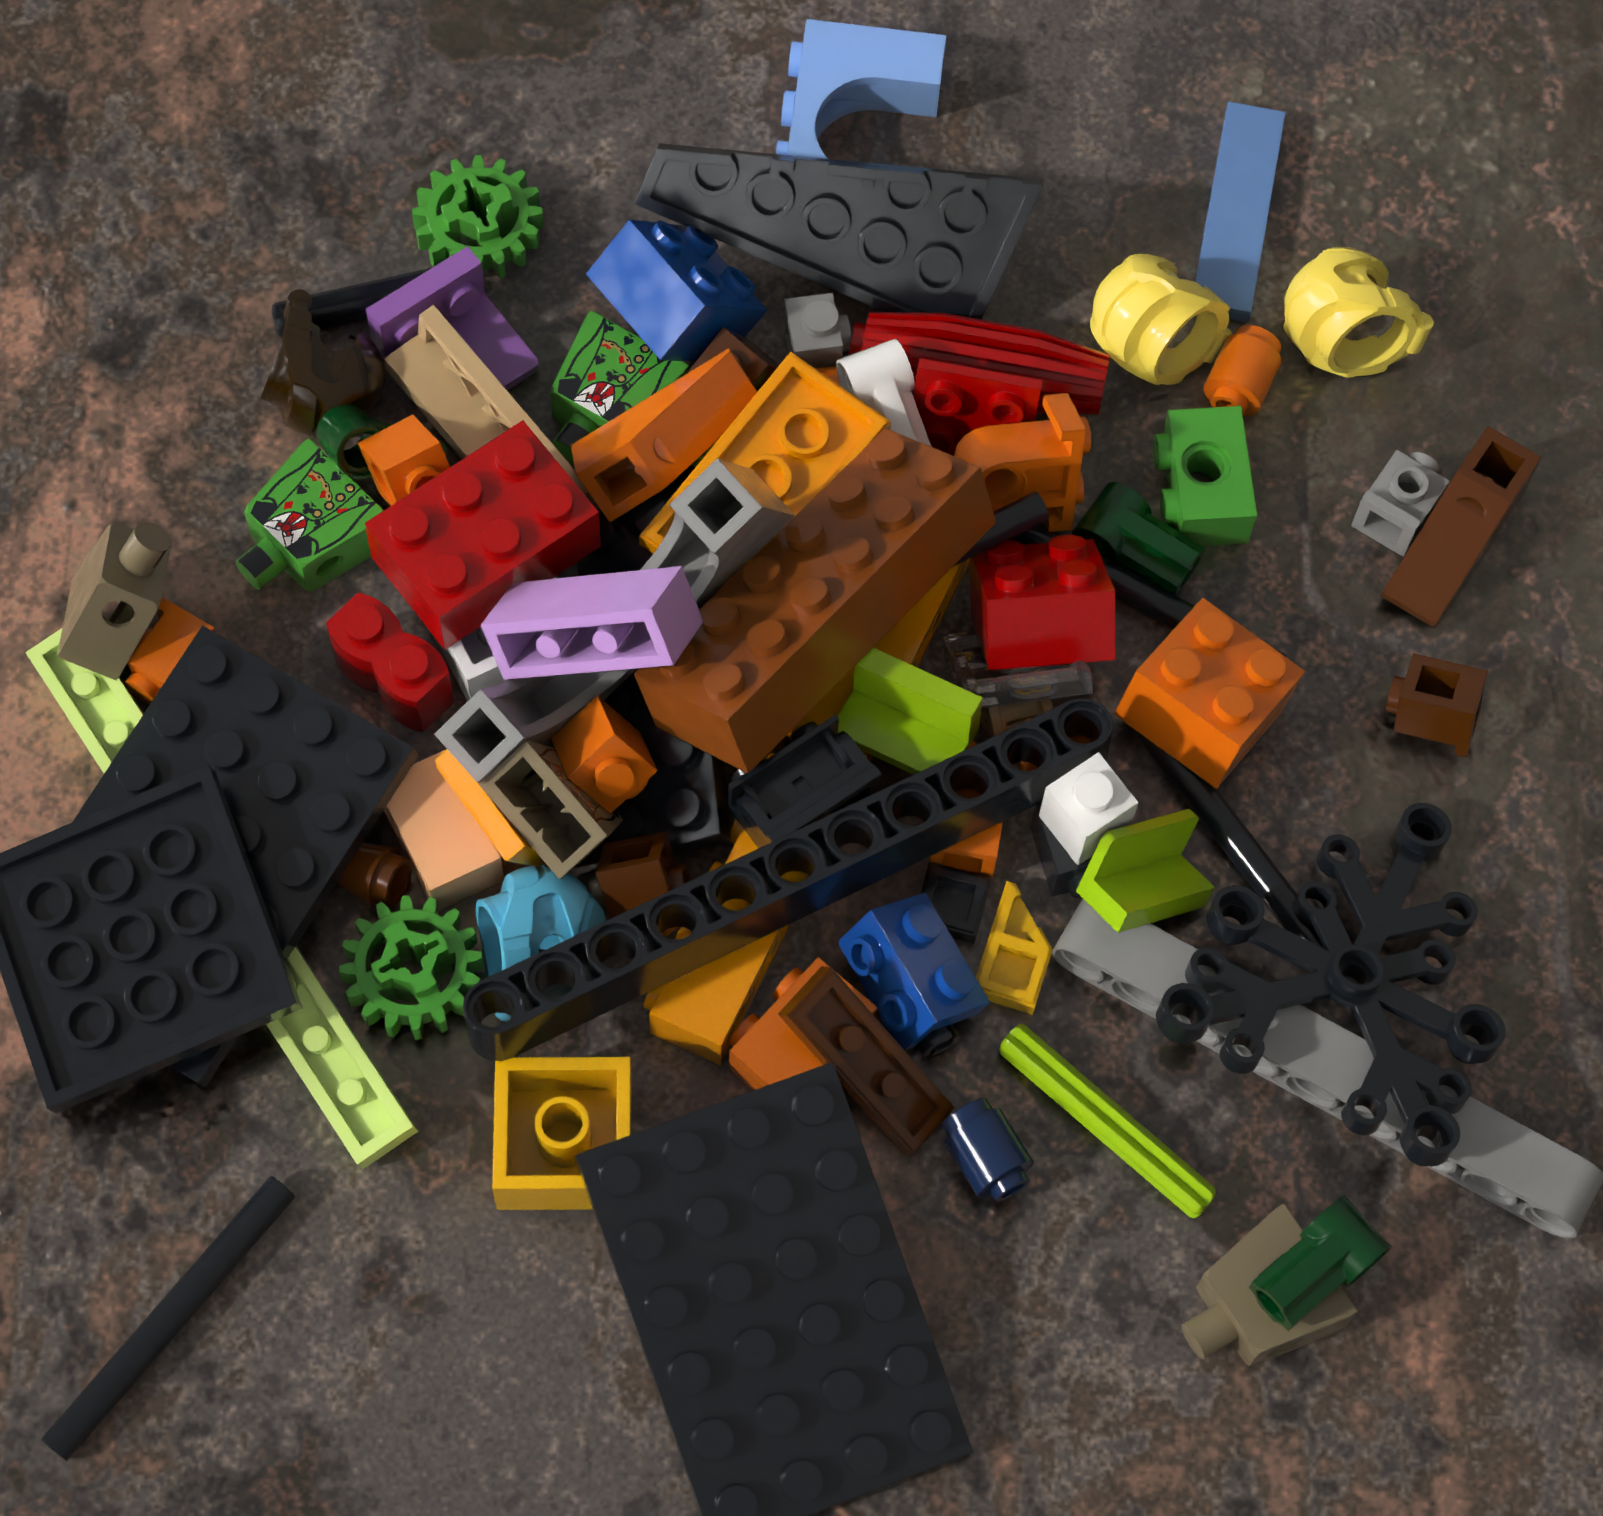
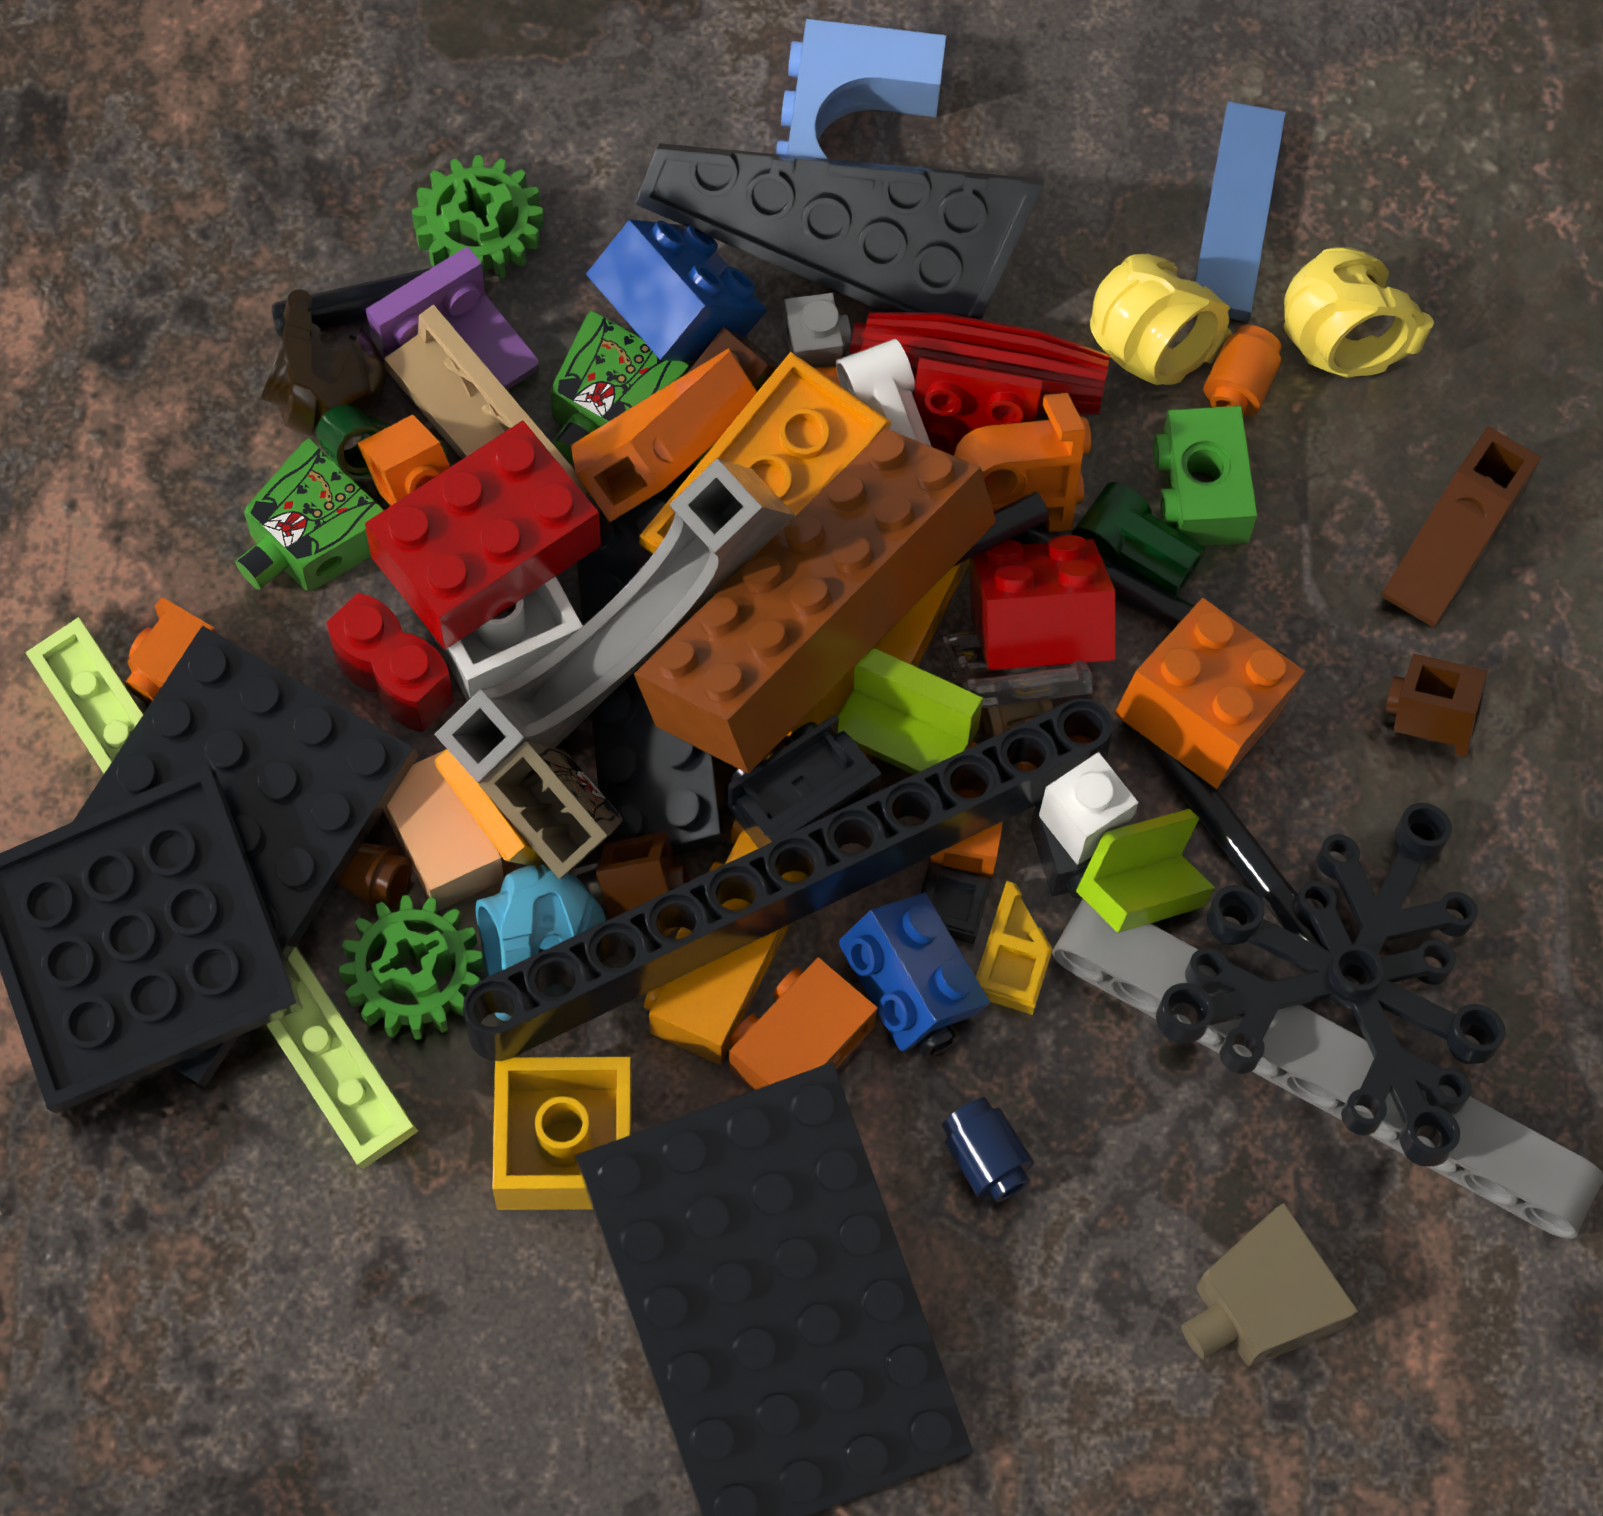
black piece [41,1176,296,1462] -> none
dark tan torso [57,522,170,681] -> none
lavender brick [481,566,703,680] -> none
orange brick [551,695,658,814] -> none
reddish brown tile [778,966,955,1155] -> none
lime axle [999,1024,1217,1218] -> none
dark green piece [1249,1195,1392,1331] -> none
light grey brick [1351,450,1450,557] -> none

